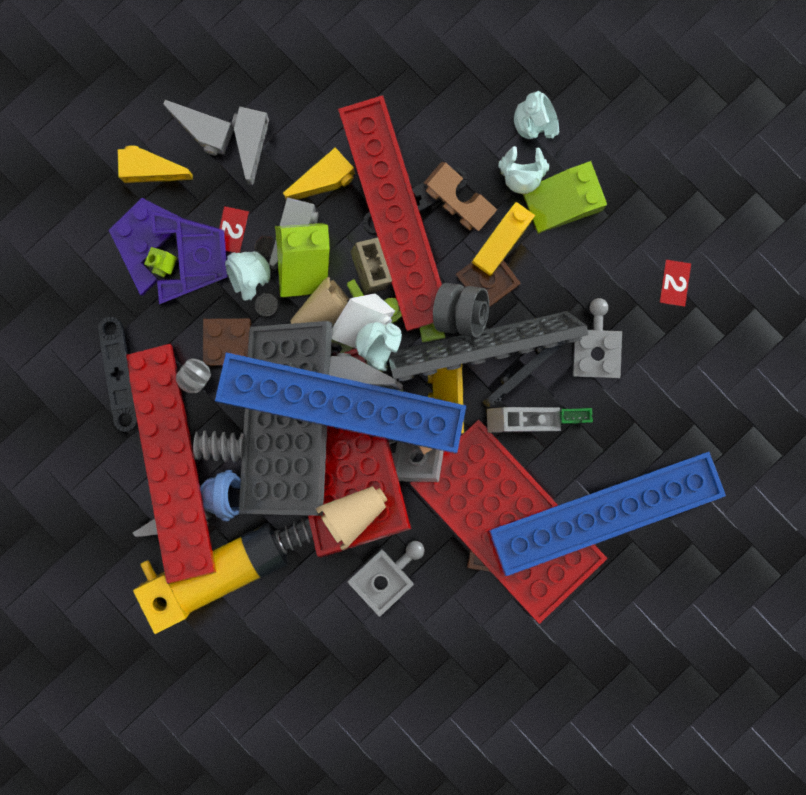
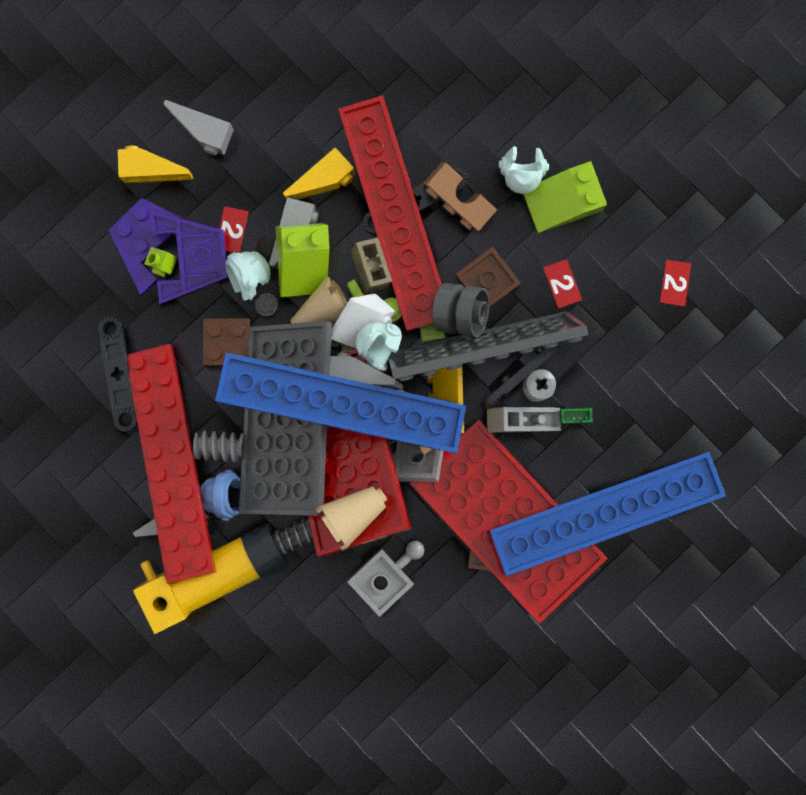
light grey piece [176,359,211,393] -> none
light grey slope [232,107,269,185] -> none
yellow slope [471,202,535,276] -> none
light aqua helmet [514,91,559,139] -> none
light grey plate [573,298,622,378] -> none
none -> light grey piece [522,369,556,402]
none -> red sticker [543,259,582,308]

